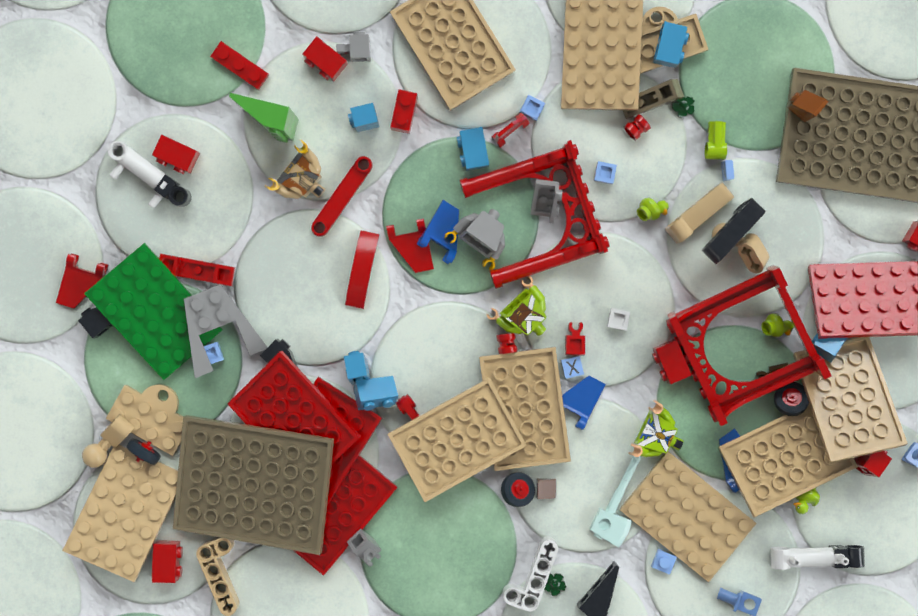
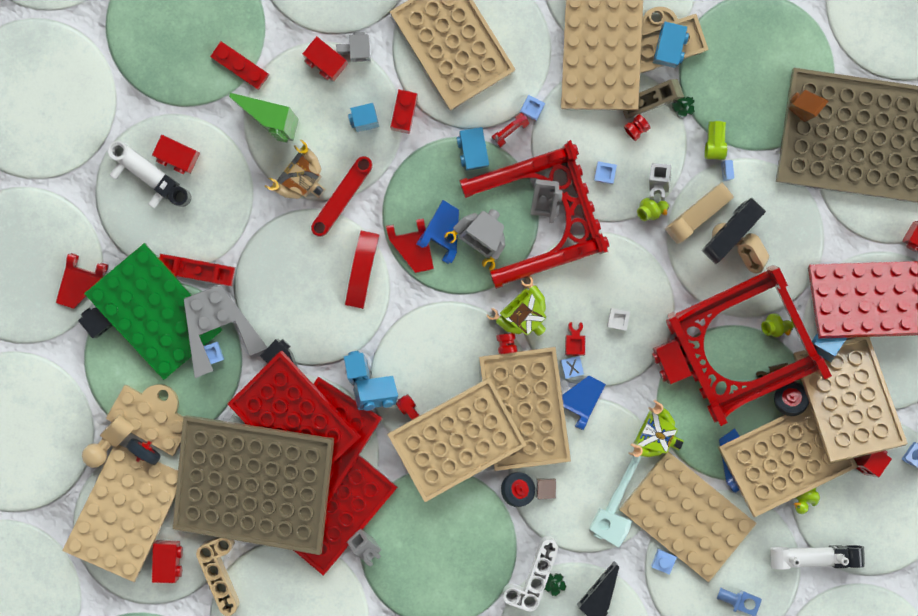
none -> light grey brick [649,163,671,201]

